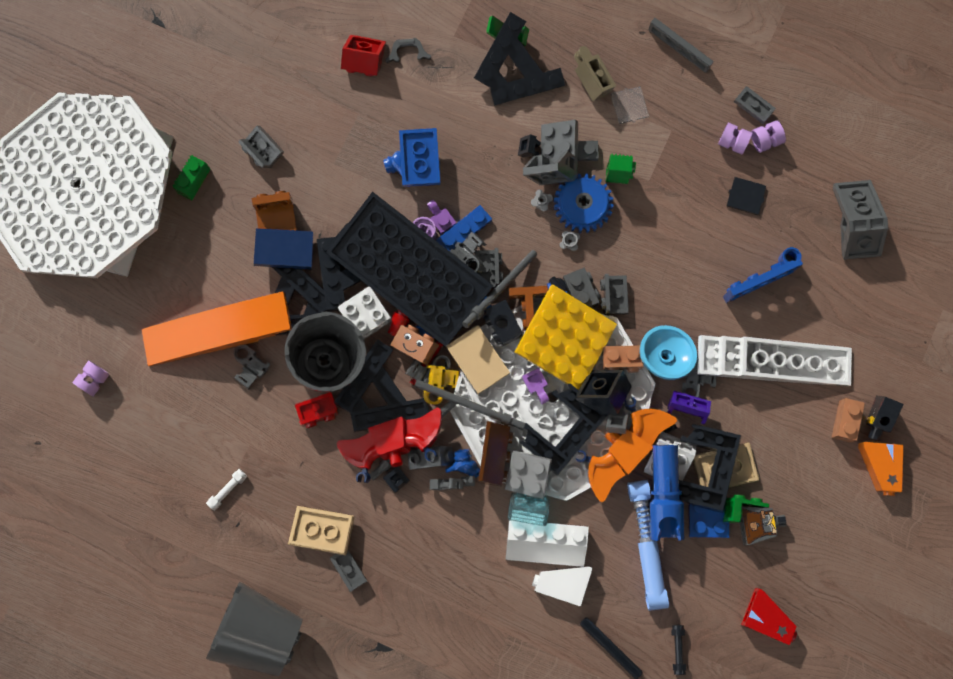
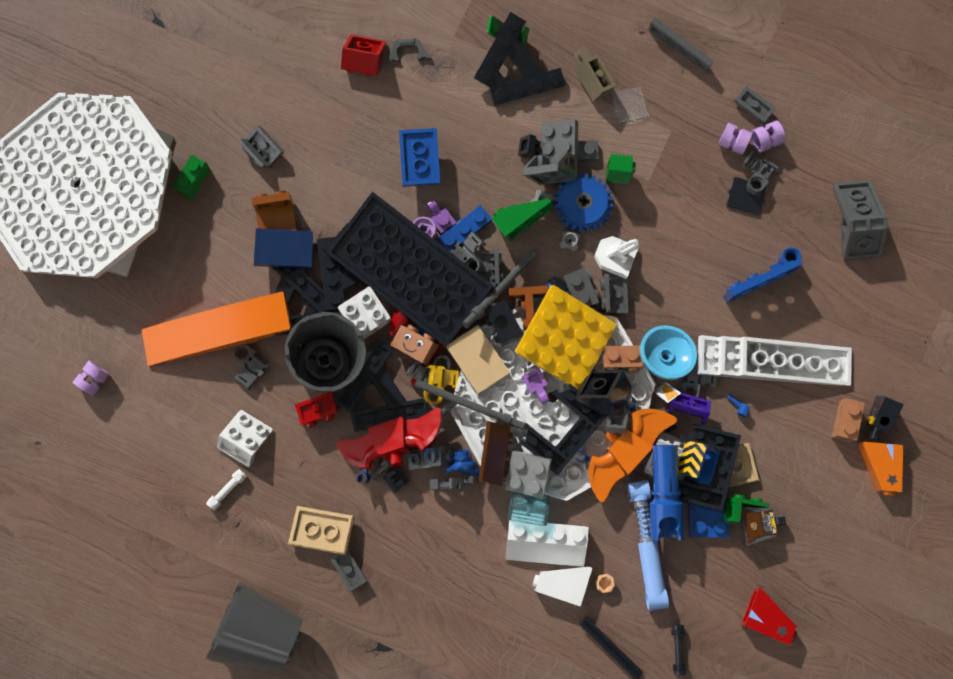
blue animal [383,151,402,176] -> none
none -> white bracket [216,410,273,467]
none -> green slope [491,198,554,242]
none -> white piece [594,236,640,279]
none -> light nougat tile [595,574,615,593]
none -> sticker [653,382,681,403]
none -> piece [679,441,720,485]
none -> blue hand [727,394,750,418]
none -> dark grey piece [741,150,779,195]

